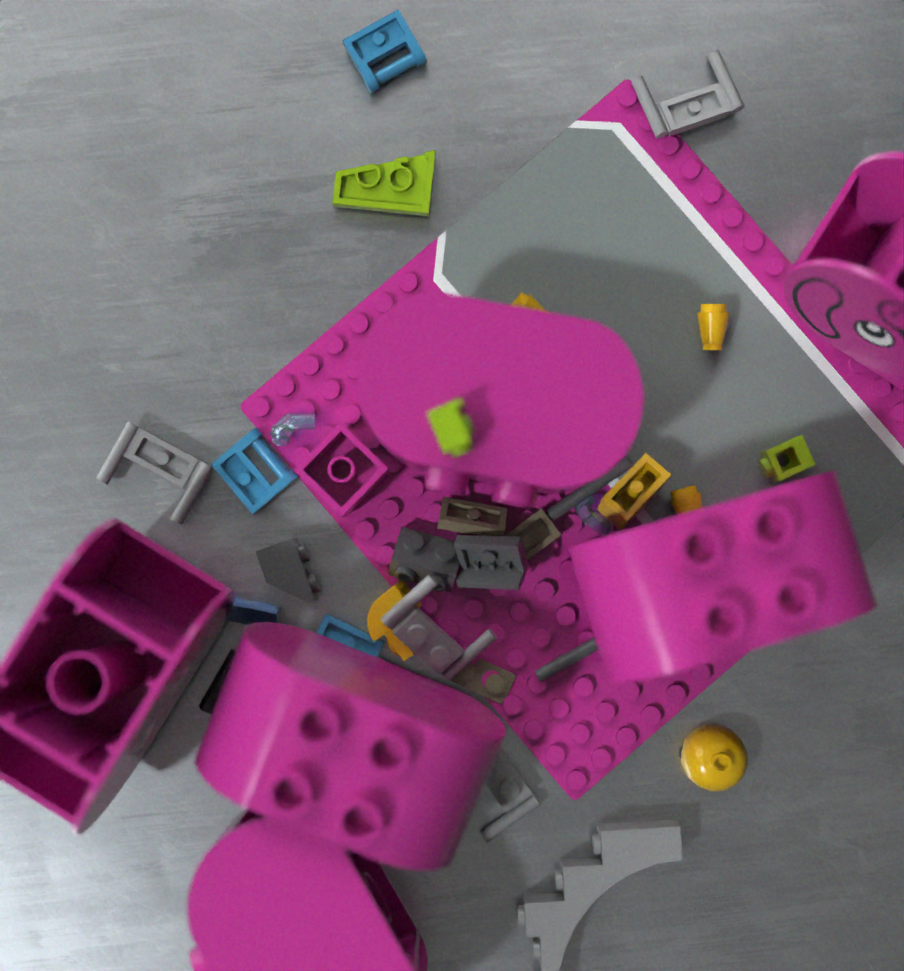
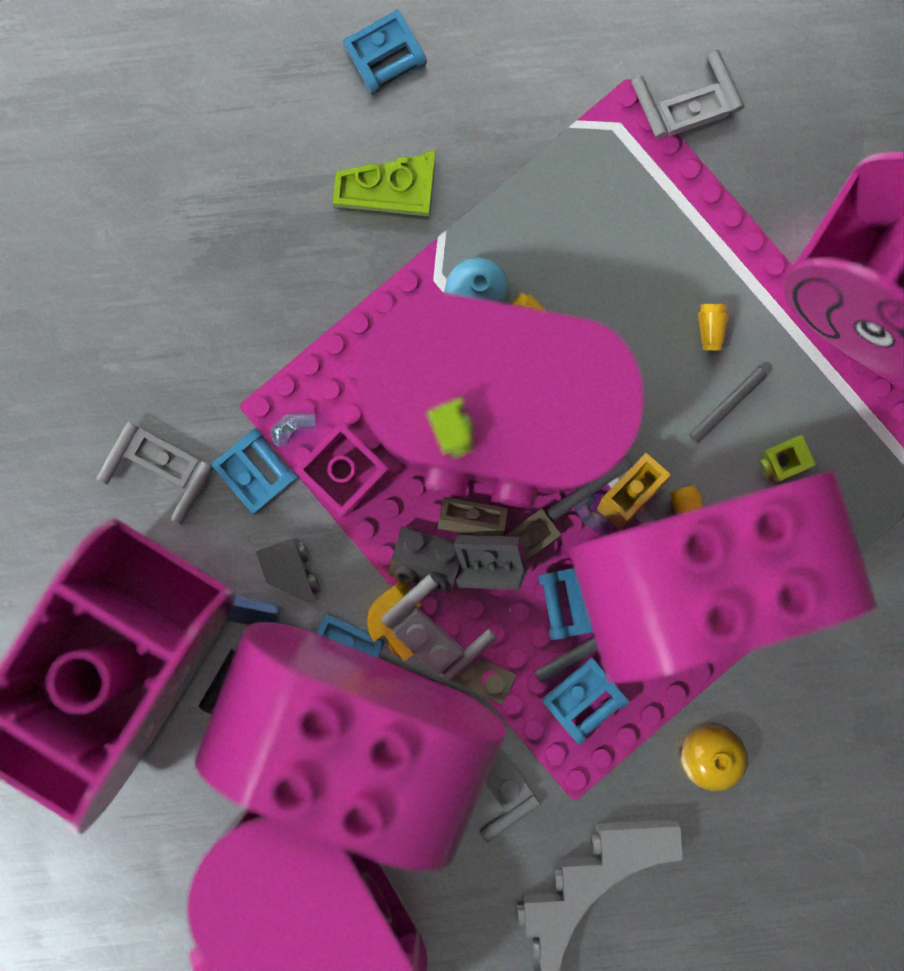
none -> medium azure cylinder [444,257,510,304]
none -> dark azure plate [538,568,593,640]
none -> dark azure plate [541,657,630,746]
none -> dark grey bar [689,367,767,443]

